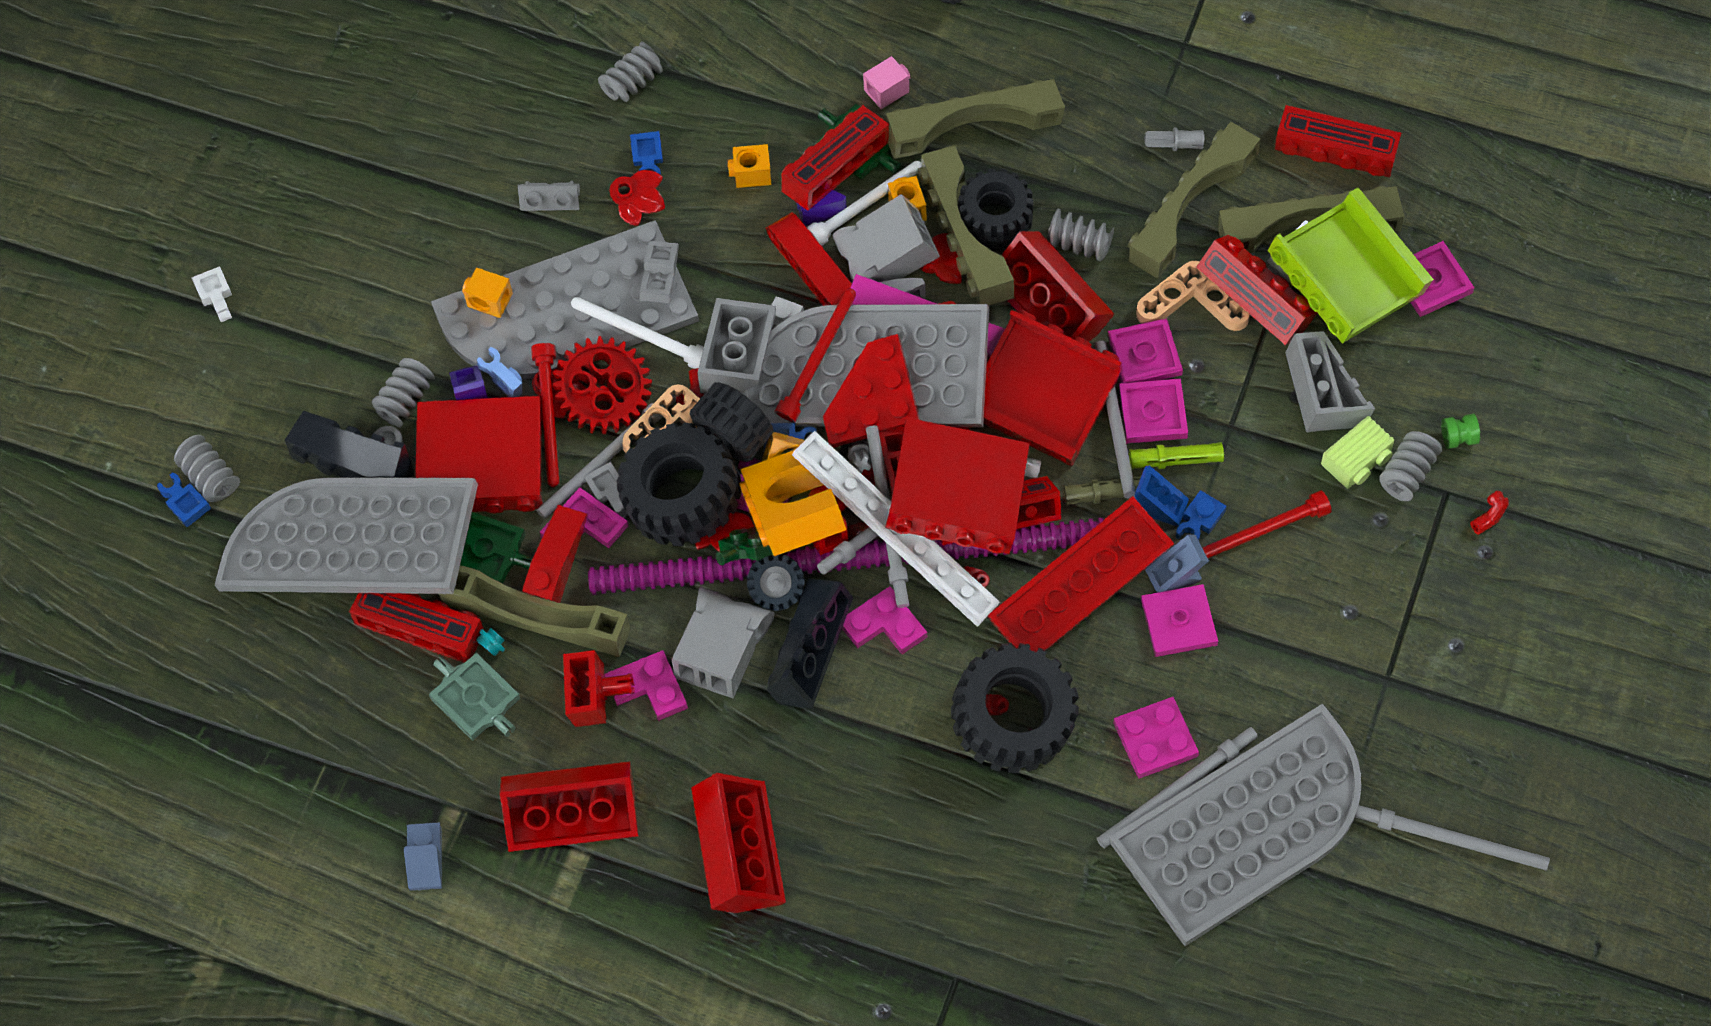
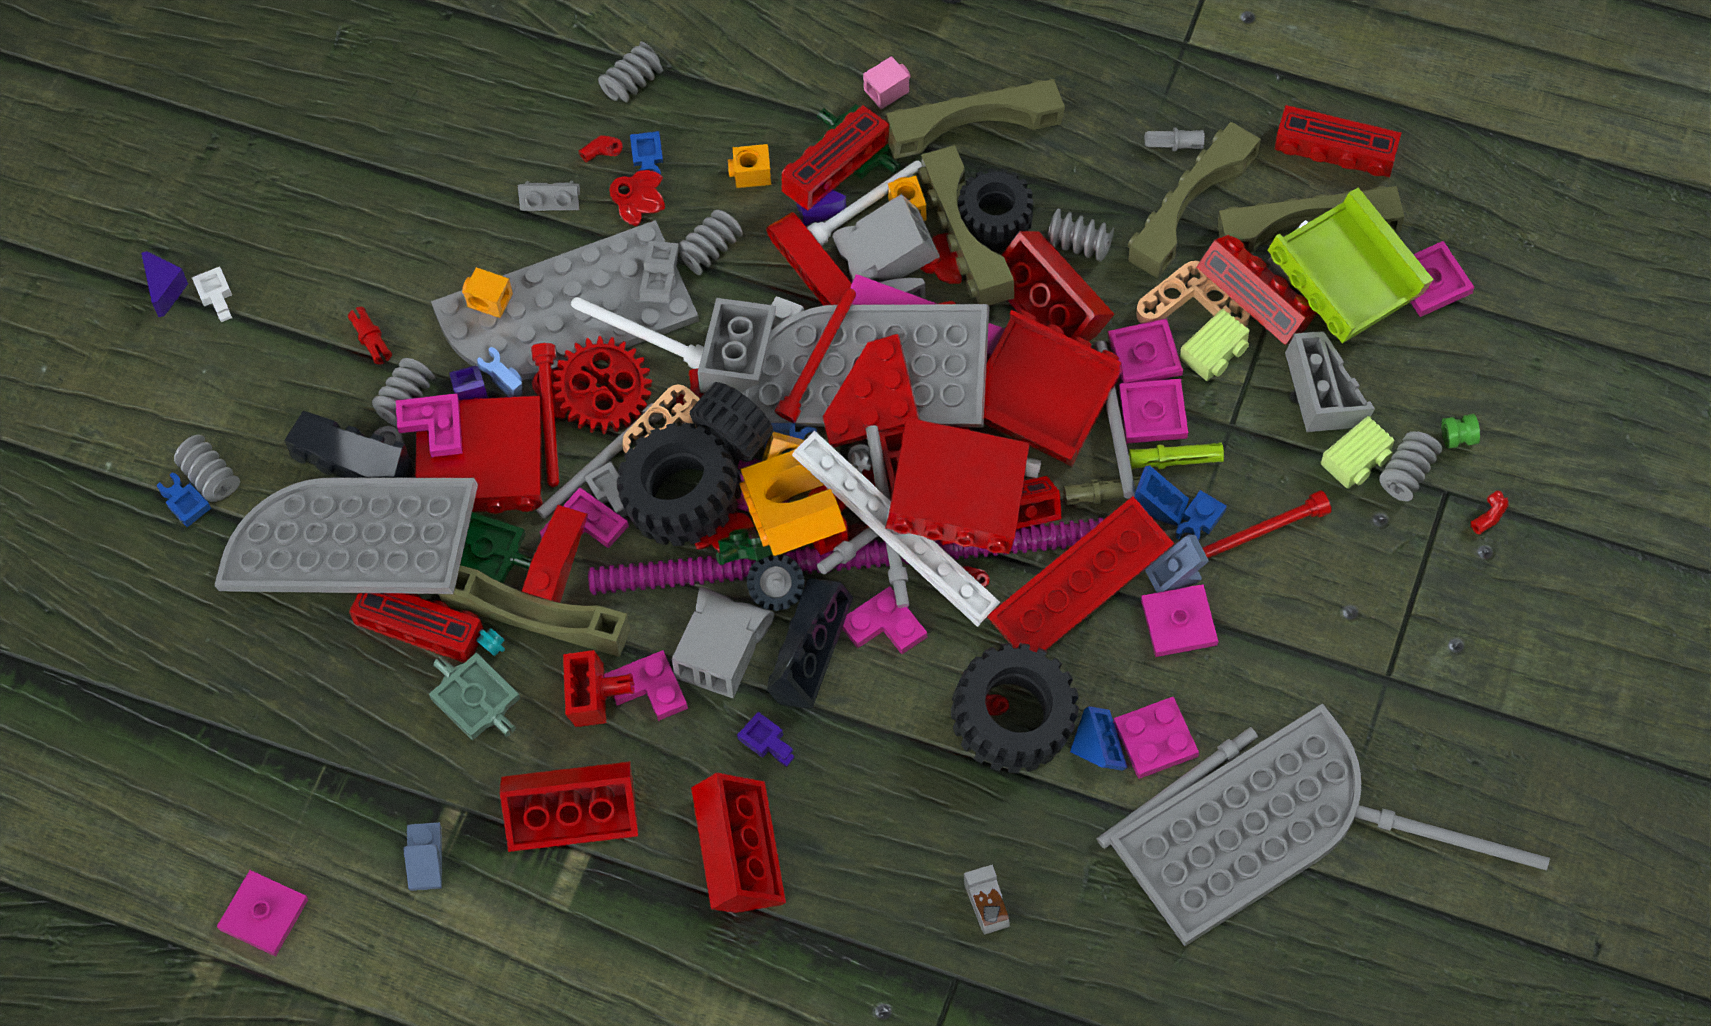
none -> dark purple slope [141,251,188,317]
none -> dark pink plate [217,870,308,957]
none -> red pin [348,307,392,365]
none -> dark pink plate [396,394,463,457]
none -> red arm [578,135,623,163]
none -> light grey piece [678,210,743,275]
none -> dark purple plate [737,712,795,767]
none -> leg [964,864,1010,935]
none -> blue slope [1070,706,1127,771]
none -> yellowish green brick [1180,309,1249,381]

